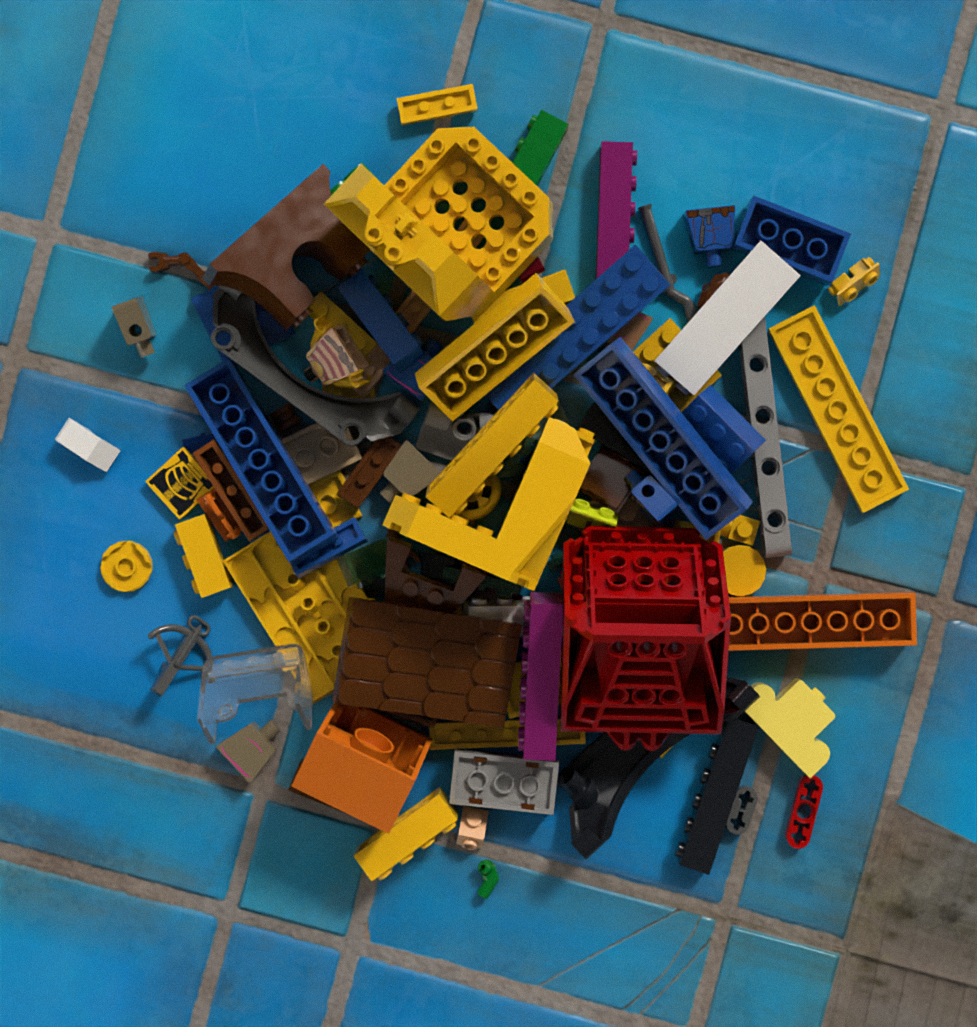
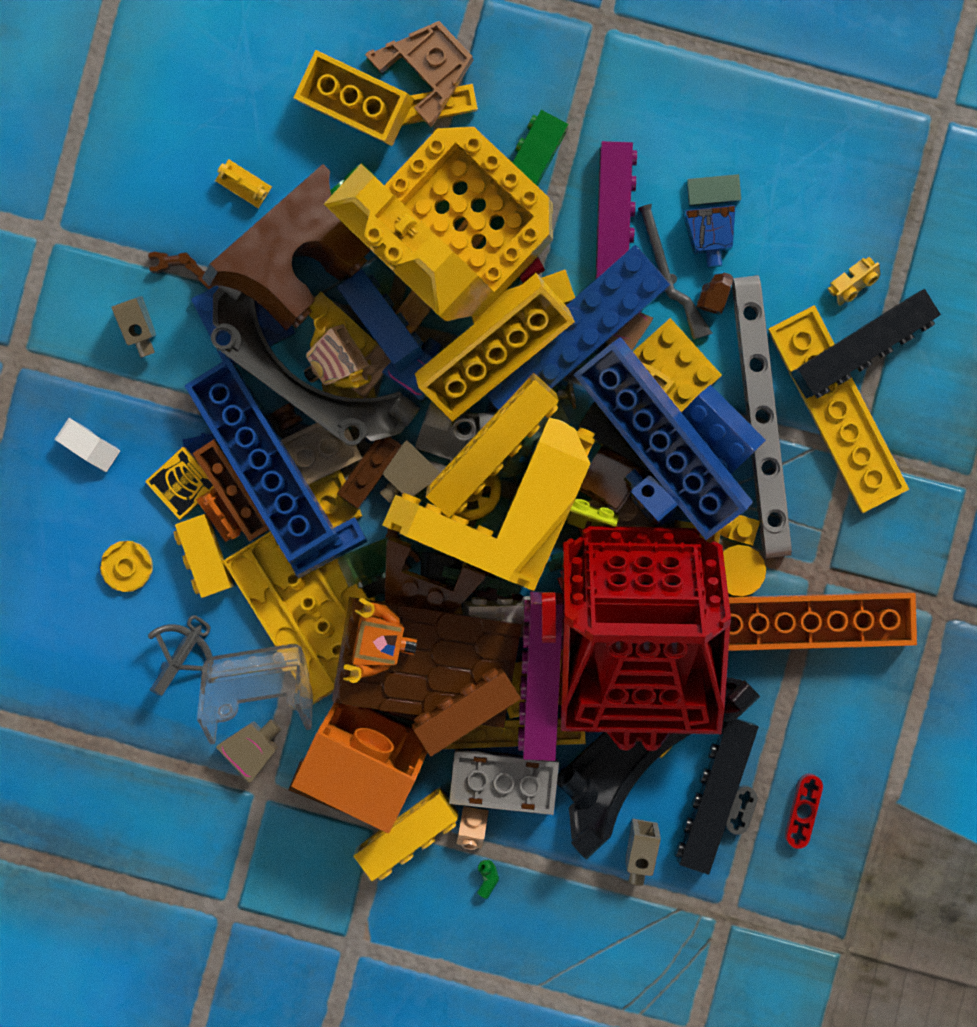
white brick [655,241,801,395] -> none
blue brick [732,196,851,286] -> none
light yellow brick [745,678,835,778] -> none
none -> yellow hinge [215,159,272,209]
none -> yellow brick [293,50,414,146]
none -> torso [343,598,417,683]
none -> medium nougat wing [365,21,474,128]
none -> dark orange brick [412,668,521,757]
none -> red beam [541,592,556,643]
none -> dark grey plant [557,376,576,409]
none -> dark tan torso [625,818,661,886]
none -> sand green tile [687,174,741,206]
none -> black brick [790,288,941,399]

